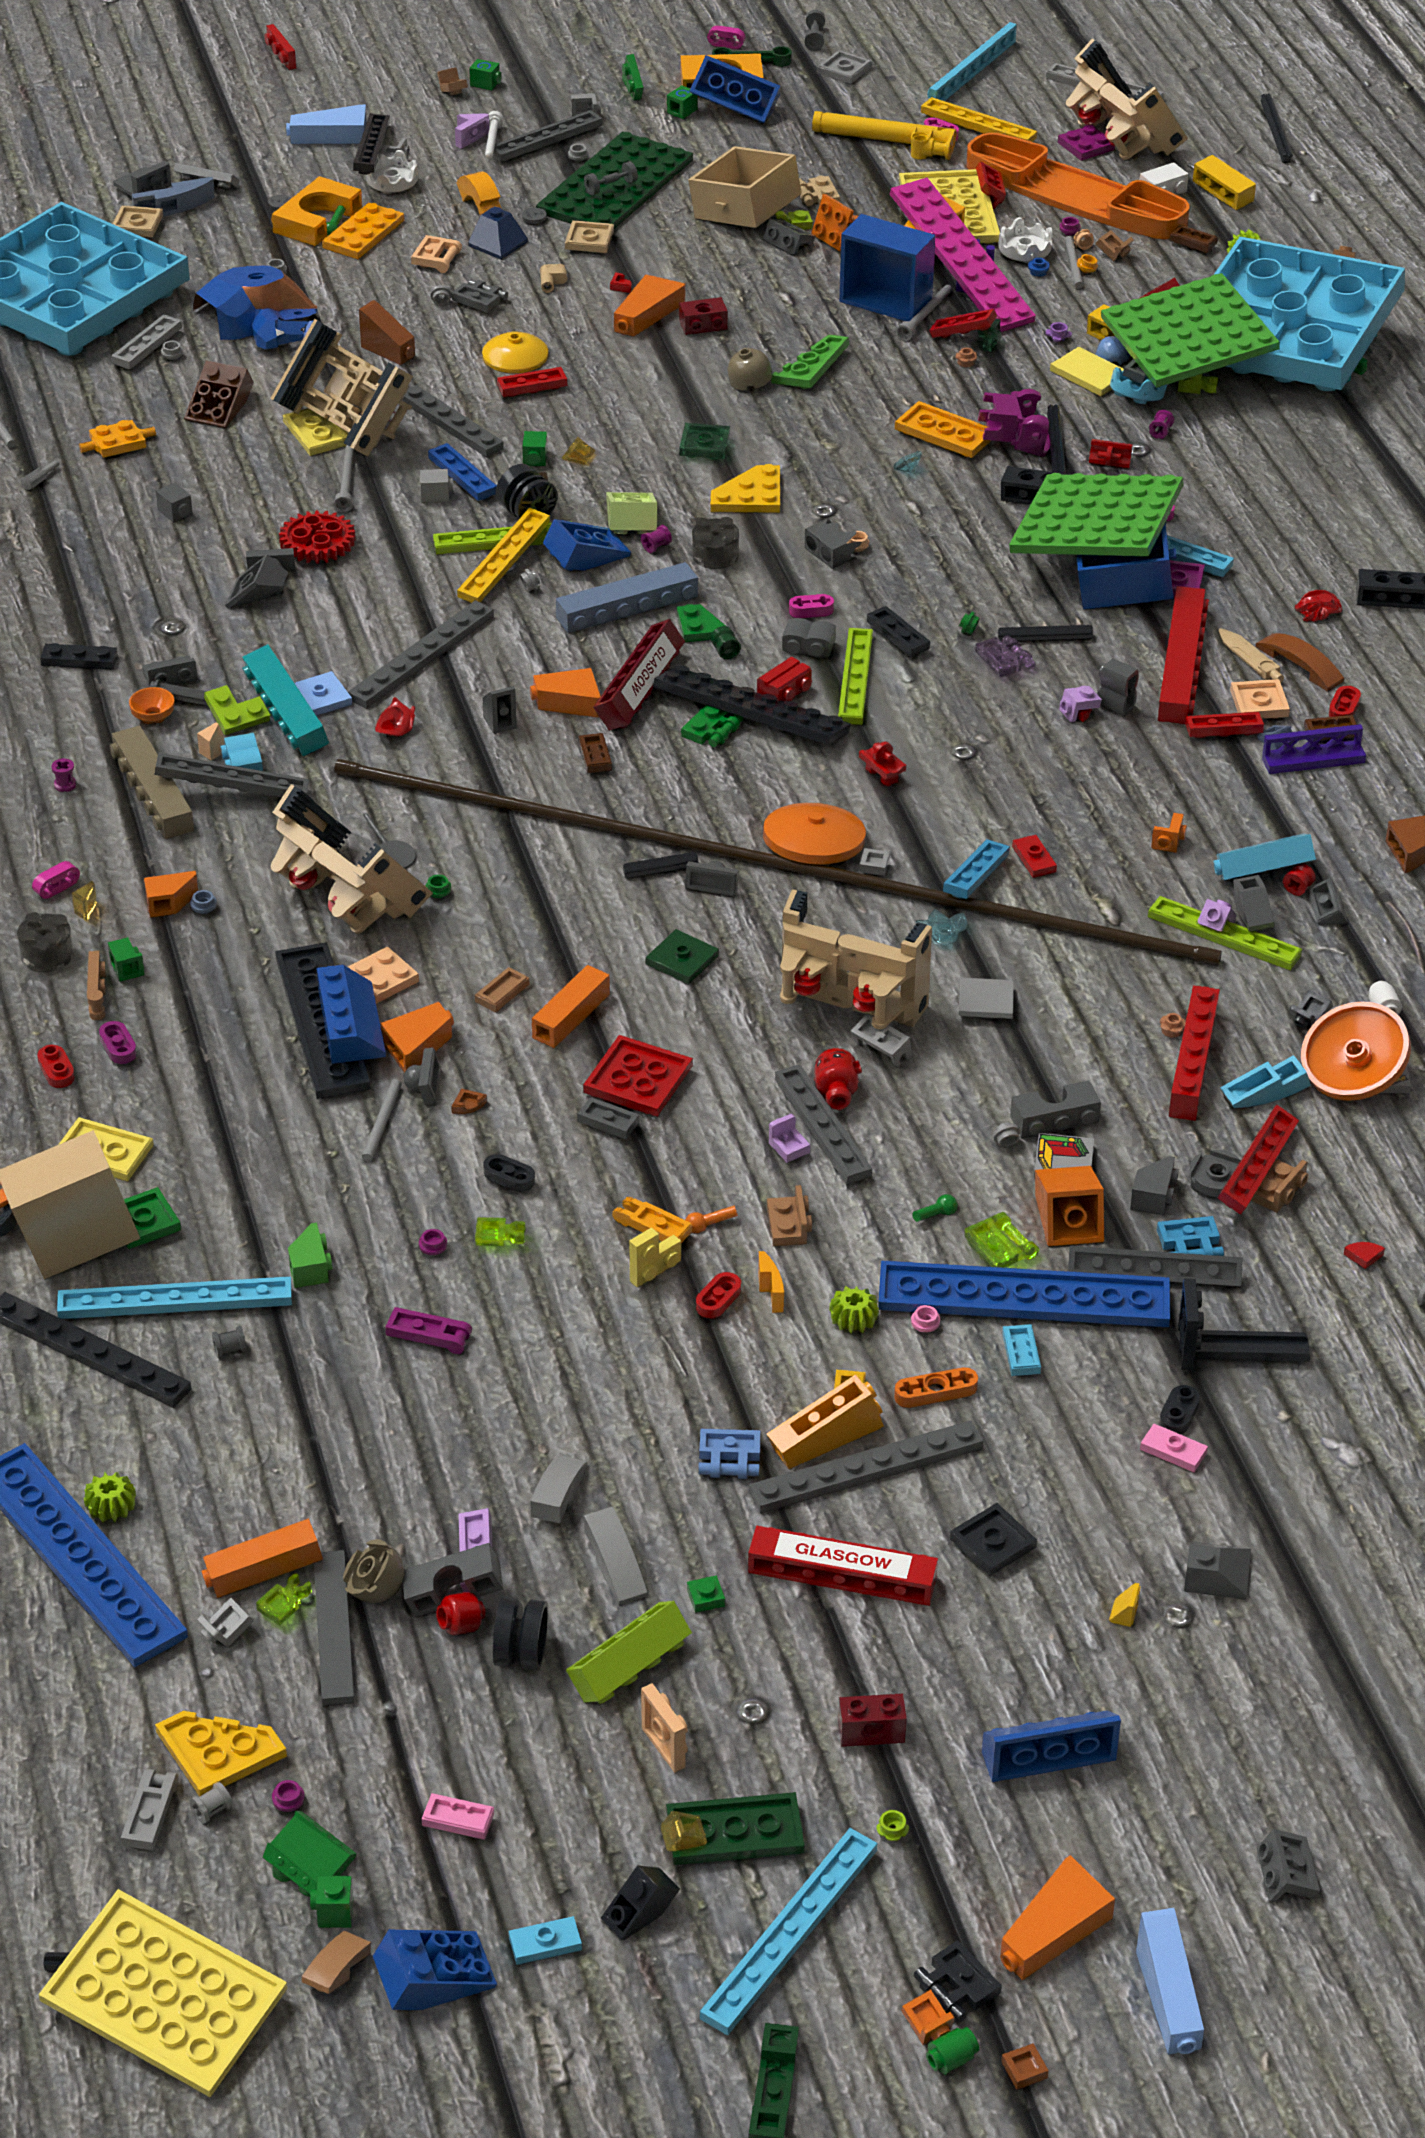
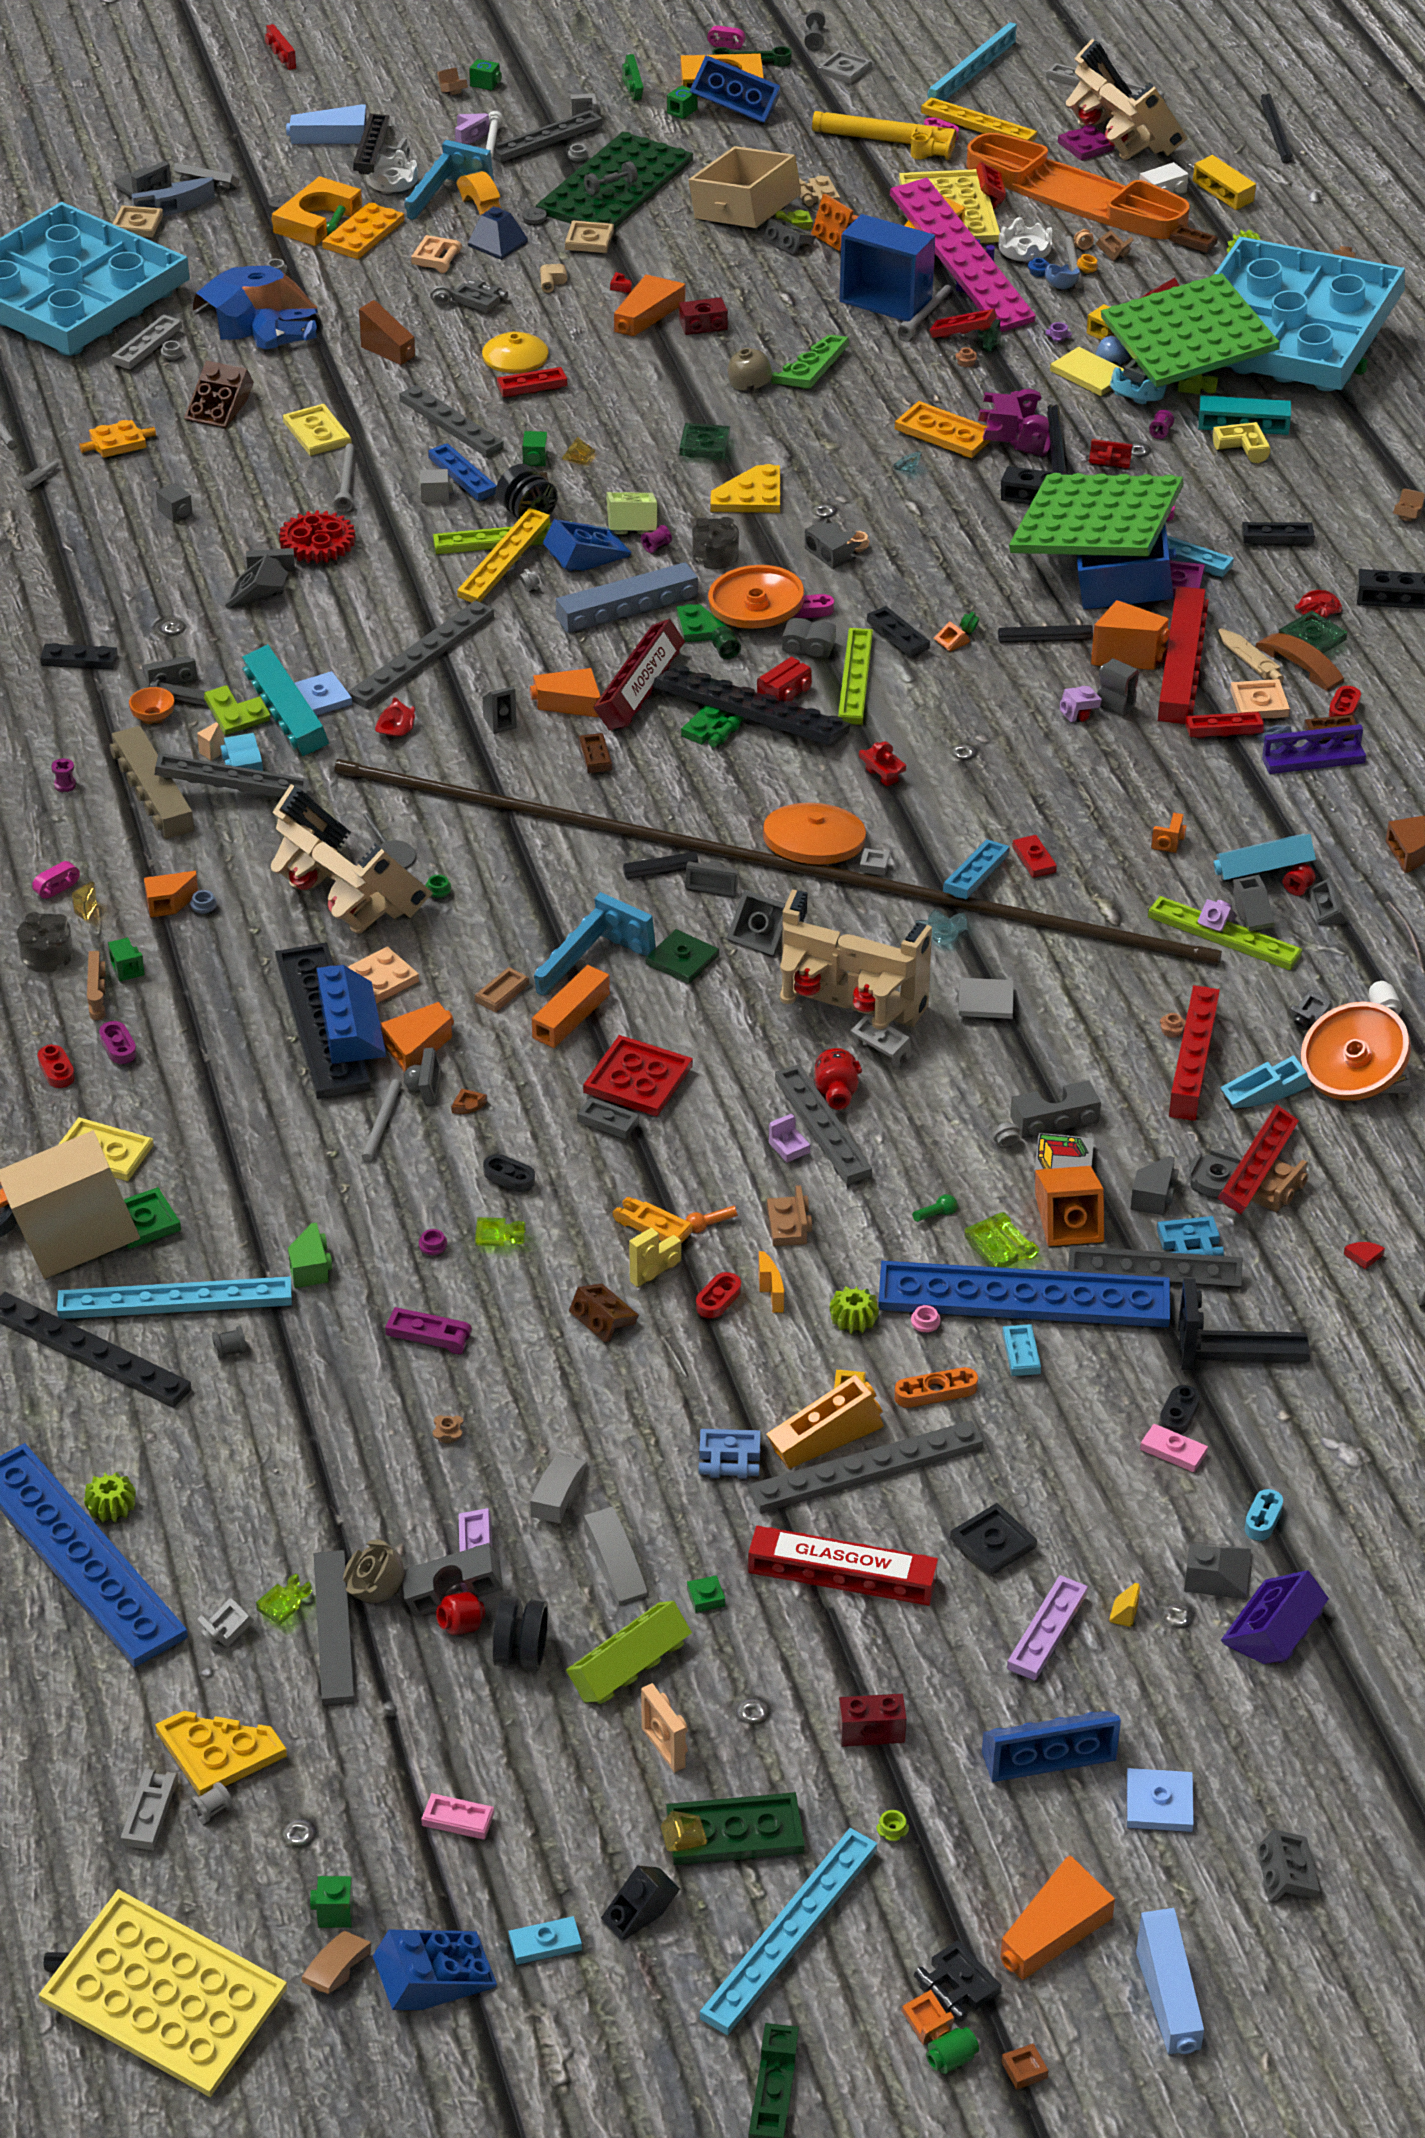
orange brick [201,1518,323,1598] -> none
green slope [263,1811,357,1897] -> none
tan container [270,319,413,456] -> none
magenta plate [272,1780,305,1812] -> none
clear purple plate [975,635,1036,678] -> none
magenta plate [1059,217,1081,236] -> none
none -> dark azure bracket [404,140,494,219]
none -> medium nougat plate [433,1415,463,1443]
none -> dark azure bracket [534,892,656,995]
none -> reddish brown bracket [569,1283,639,1342]
none -> orange dish [708,565,804,628]
none -> dark grey slope [726,889,786,956]
none -> orange slope [933,621,971,652]
none -> lavender plate [1007,1575,1088,1681]
none -> medium blue hair [1045,264,1080,290]
none -> orange slope [1091,600,1170,670]
none -> light blue plate [1127,1768,1193,1832]
none -> teal brick [1198,395,1291,435]
none -> light yellow brick [1213,422,1270,463]
none -> dark purple slope [1221,1570,1329,1664]
none -> black plate [1241,522,1315,545]
none -> medium azure beam [1244,1489,1283,1541]
none -> clear green plate [1279,611,1348,653]
none -> medium nougat bracket [1393,489,1425,521]

